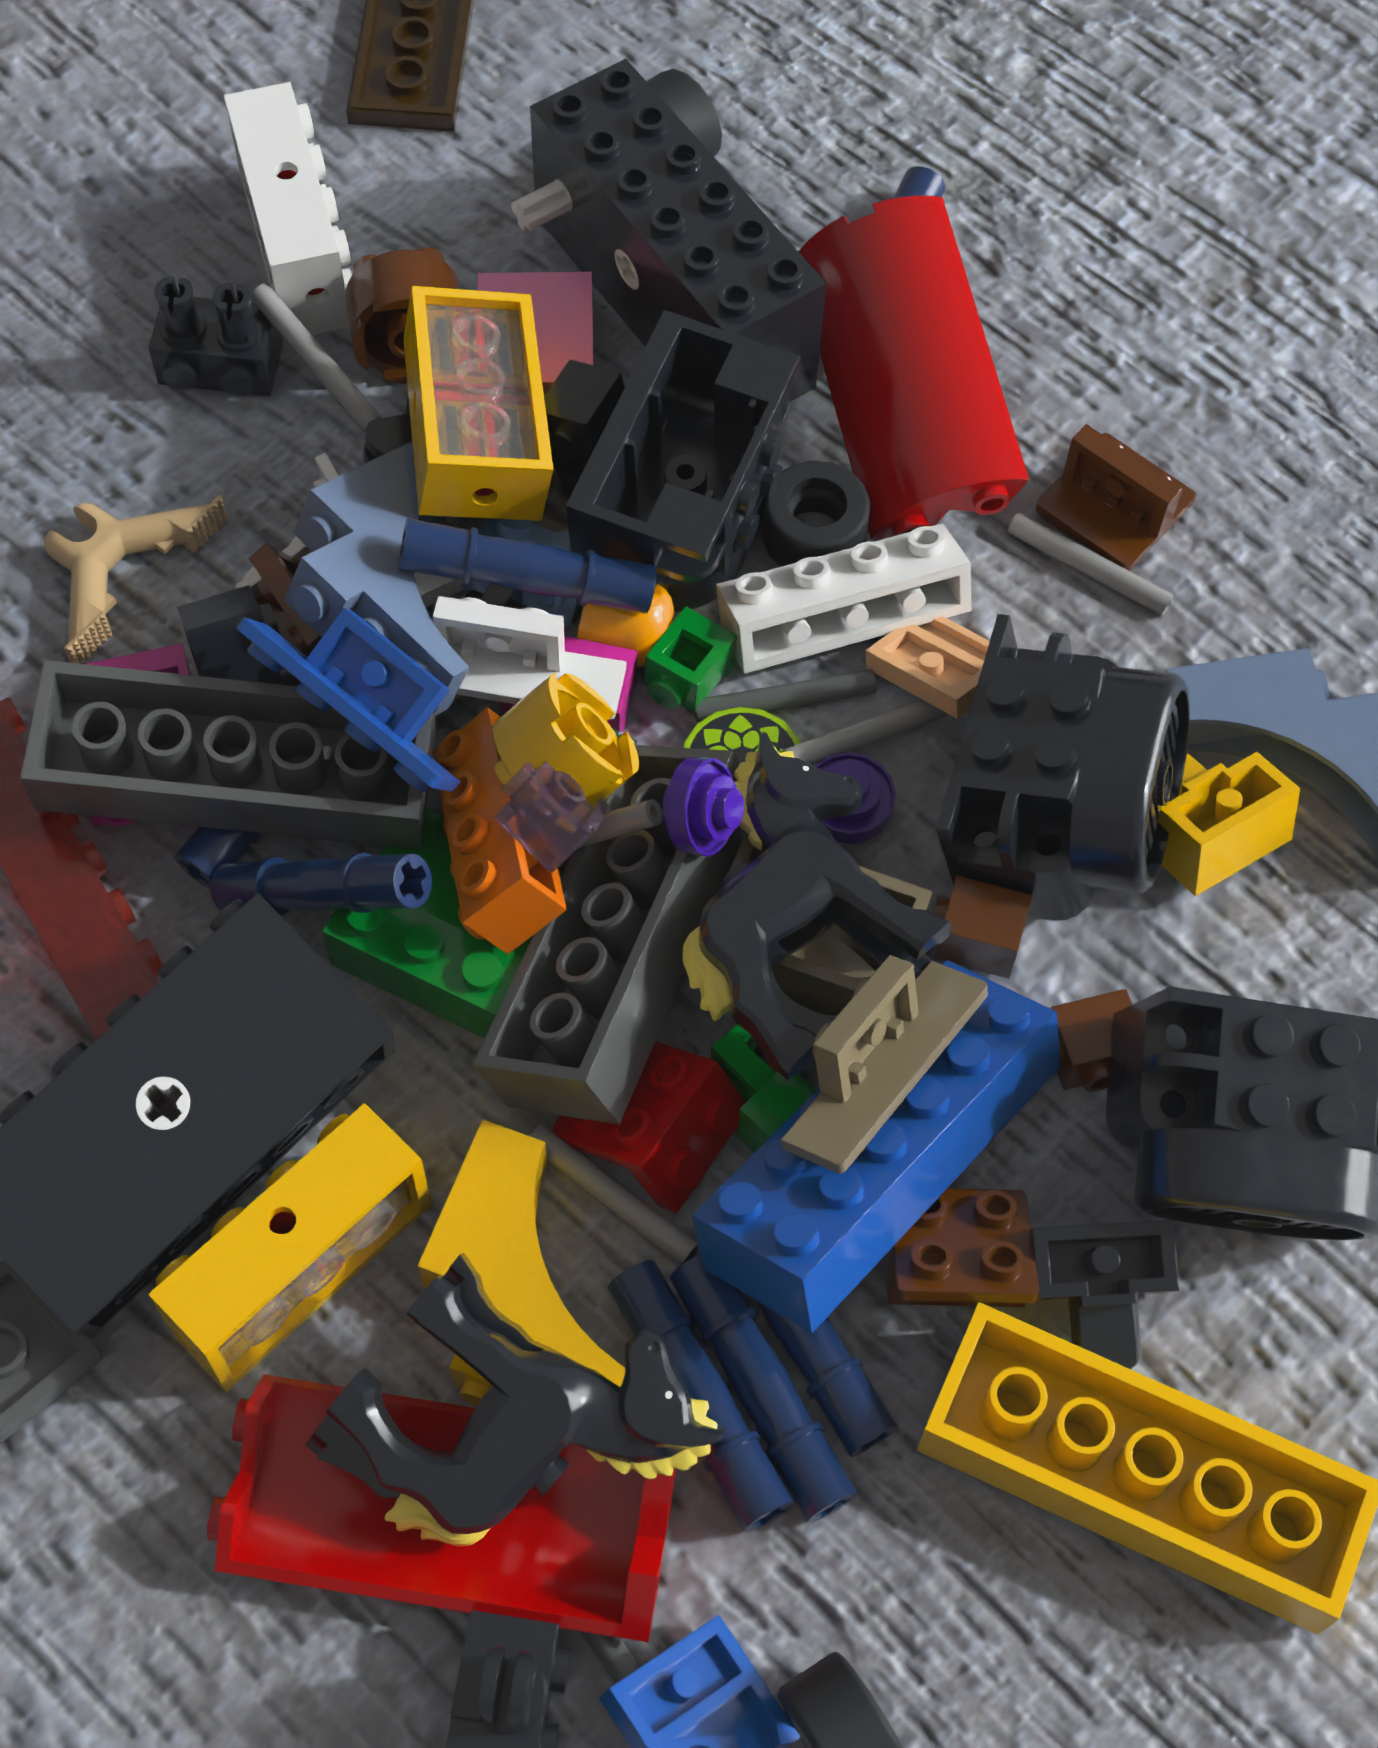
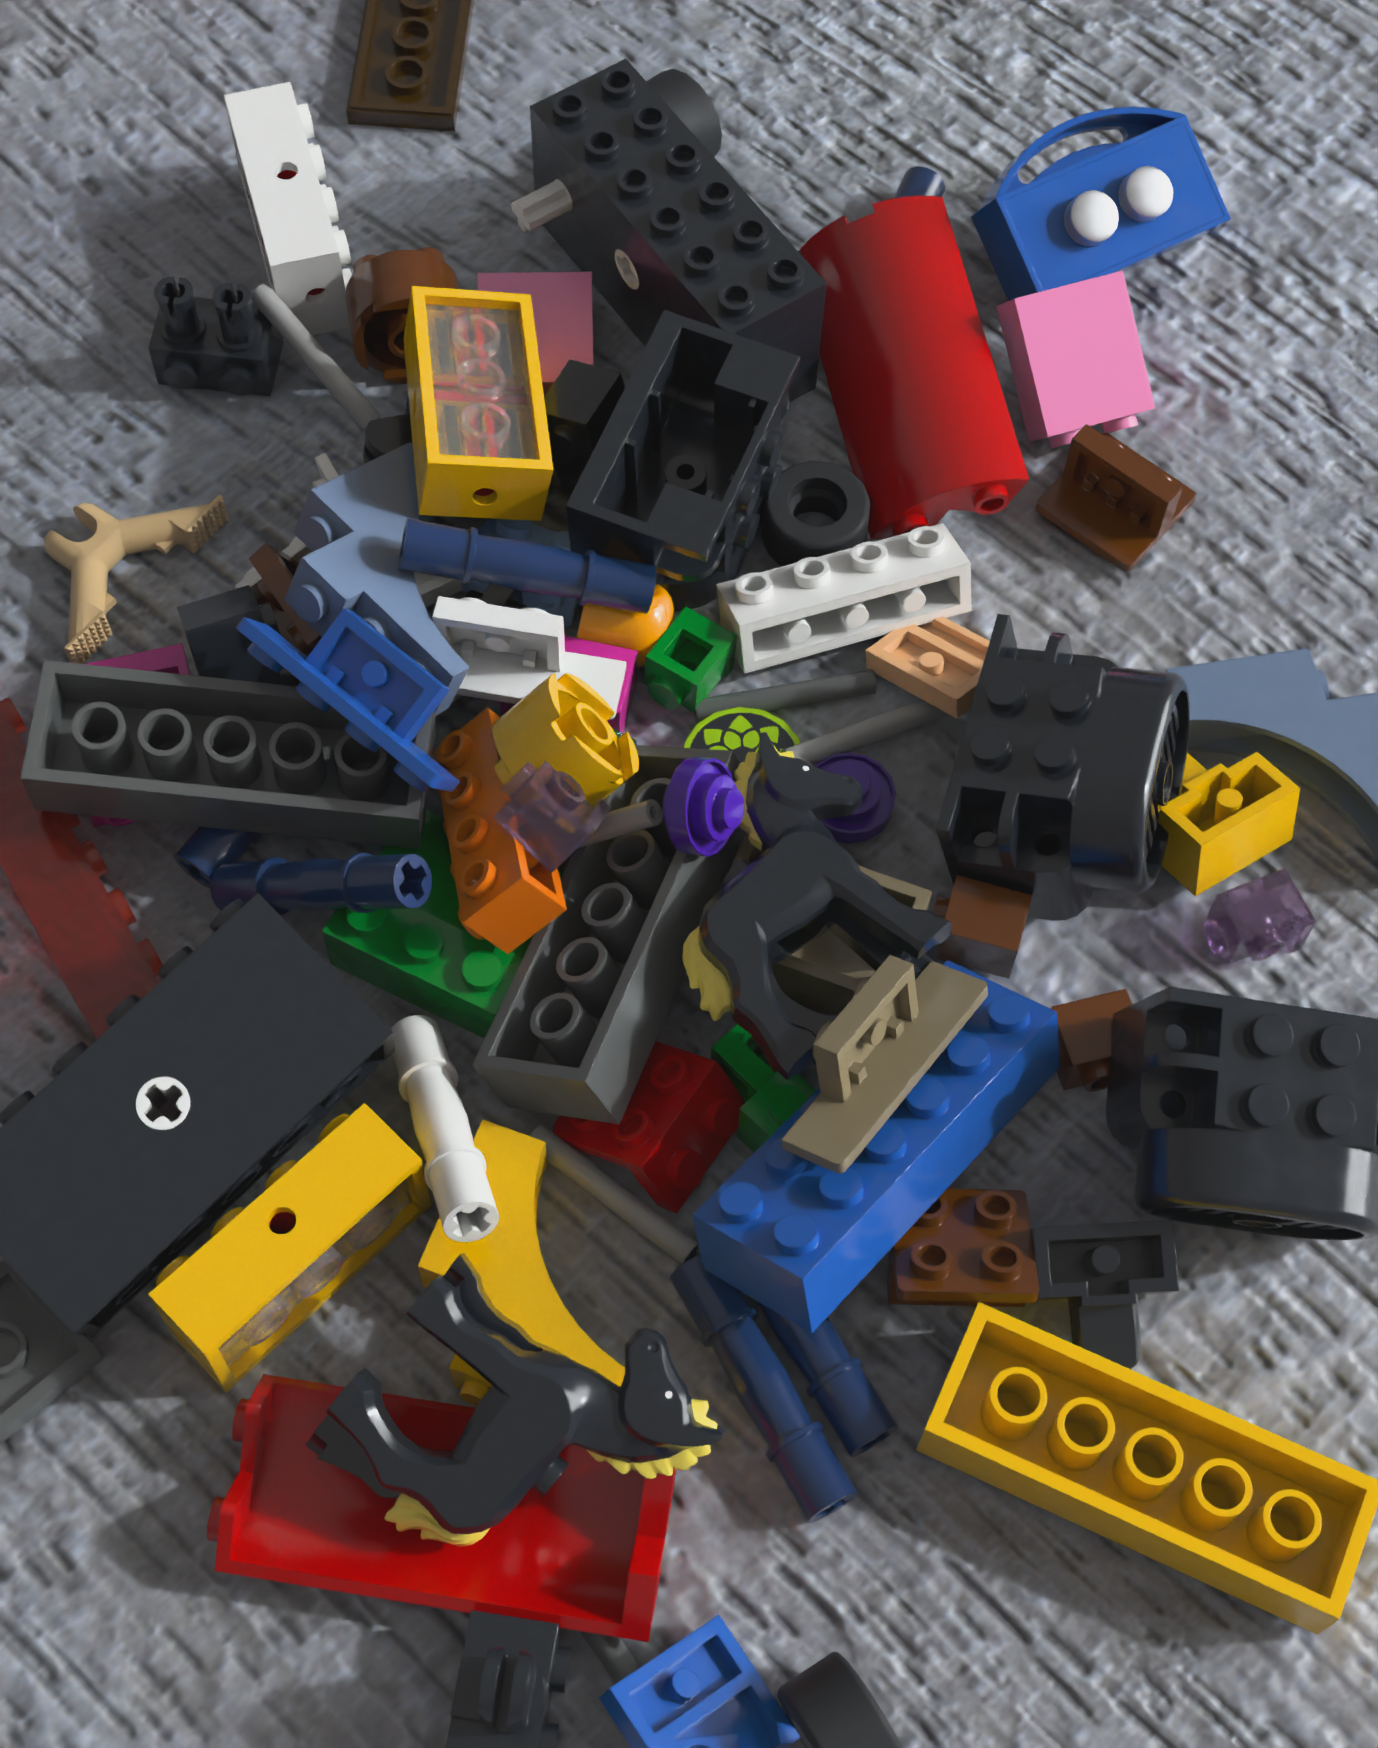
dark blue piece [607,1260,794,1533] -> none
light grey piece [1007,512,1174,616] -> none
none -> white piece [391,1015,499,1242]
none -> blue piece [971,107,1231,301]
none -> bright pink brick [996,270,1155,448]
none -> clear purple brick [1204,868,1317,965]

